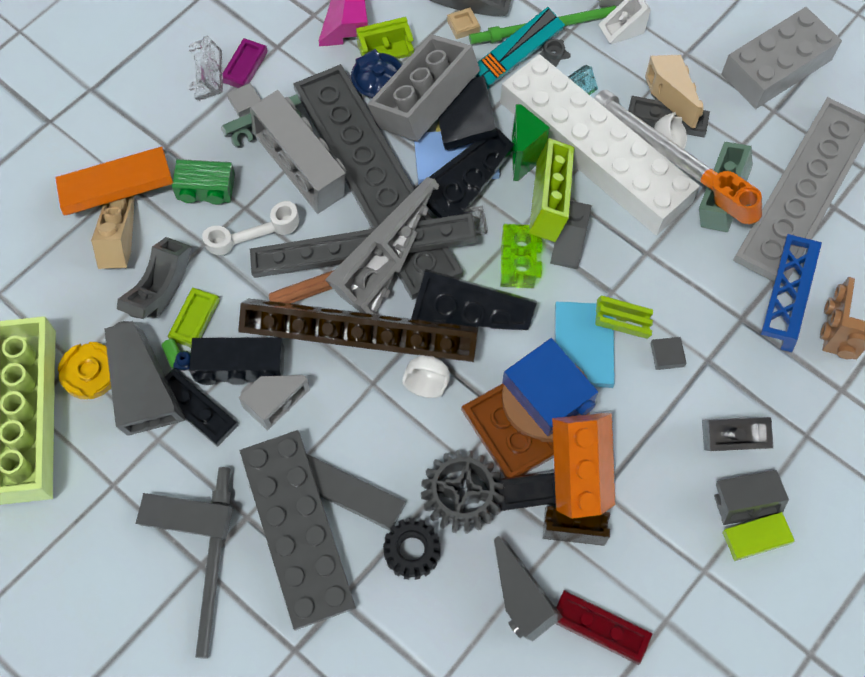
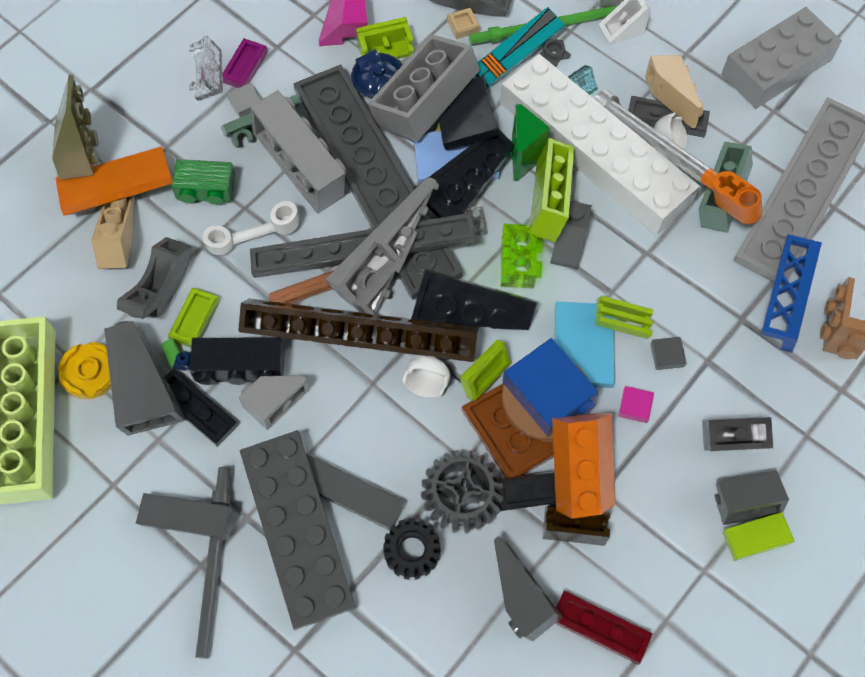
none -> olive slope [52,74,99,180]
none -> lime tile [460,339,511,401]
none -> dark pink tile [618,386,654,423]

